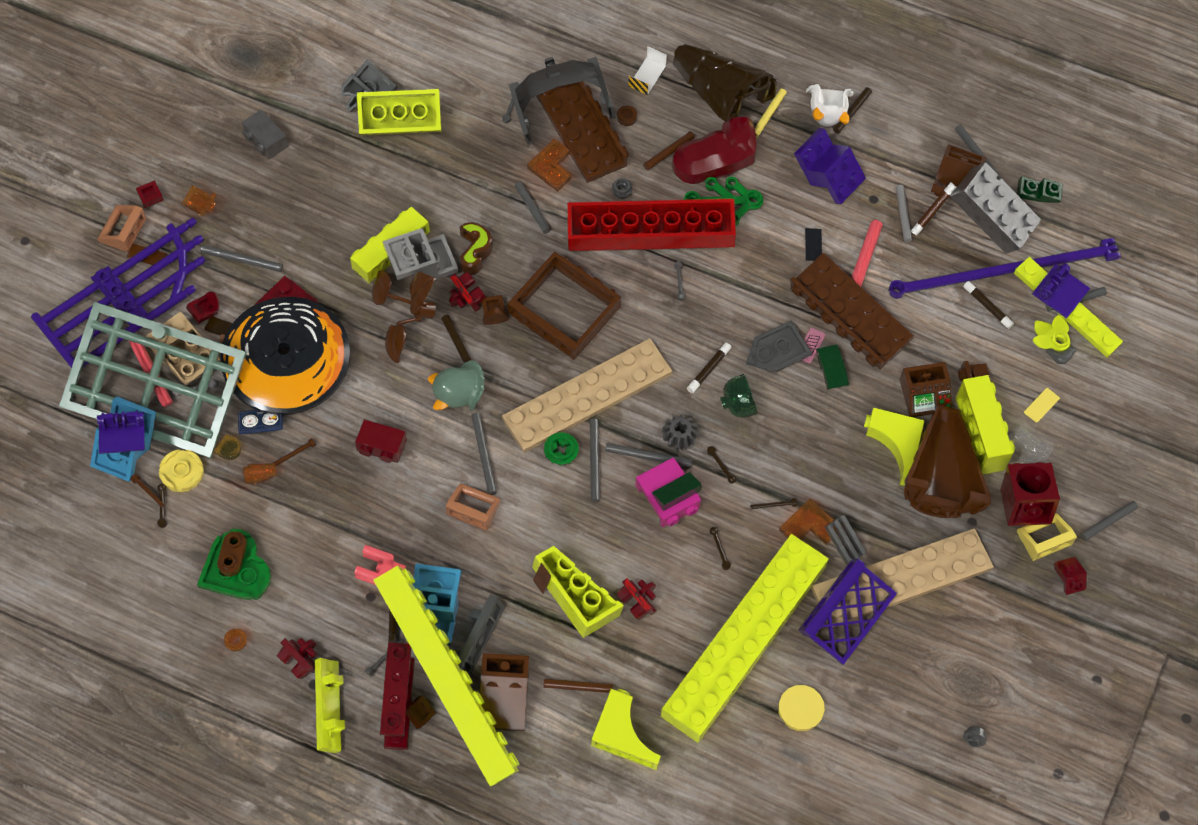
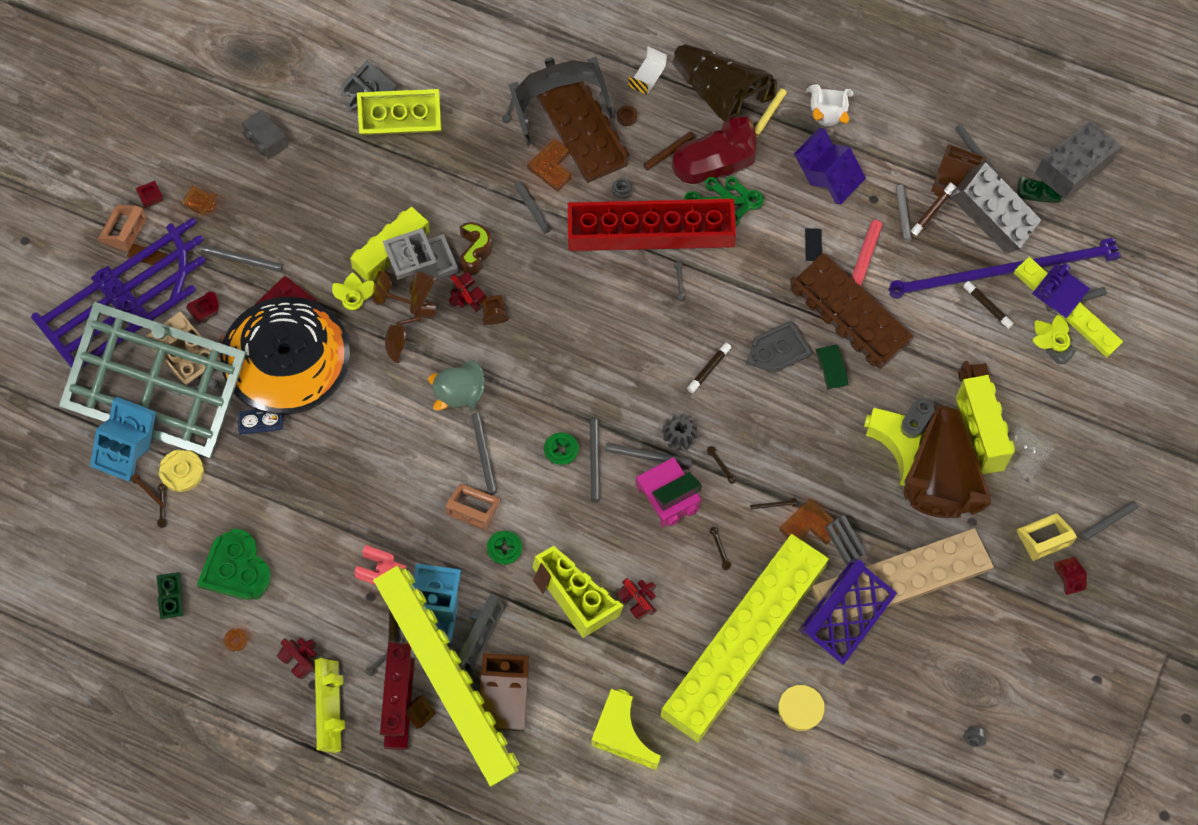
dark purple hinge [97,410,145,454] -> none
coral axle [128,340,173,407] -> none
dark brown sticker [205,317,232,336] -> none
clear yellow tile [214,434,241,460] -> none
reddish brown plate [217,532,247,577] -> none
clear orange cone [243,463,277,485] -> none
reddish brown piece [273,438,316,466] -> none
dark red brick [355,419,407,463] -> none
dark brown bar [441,315,472,363] -> none
tan plate [502,338,672,453] -> none
reddish brown window [507,251,621,360] -> none
reddish brown bar [543,679,613,693] -> none
clear green cylinder [720,374,758,418] -> none
clear pink sticker [802,328,826,364] -> none
dark brown bar [833,87,872,134] -> none
reddish brown slope [899,362,952,417] -> none
dark red brick [1000,462,1060,526] -> none
light yellow sticker [1024,388,1060,423] -> none
none -> dark green slope [156,572,184,620]
none -> neon yellow plate [332,273,374,311]
none -> green gear [487,531,523,566]
none -> dark grey plate [901,398,934,438]
none -> flat silver piece [1034,121,1121,199]

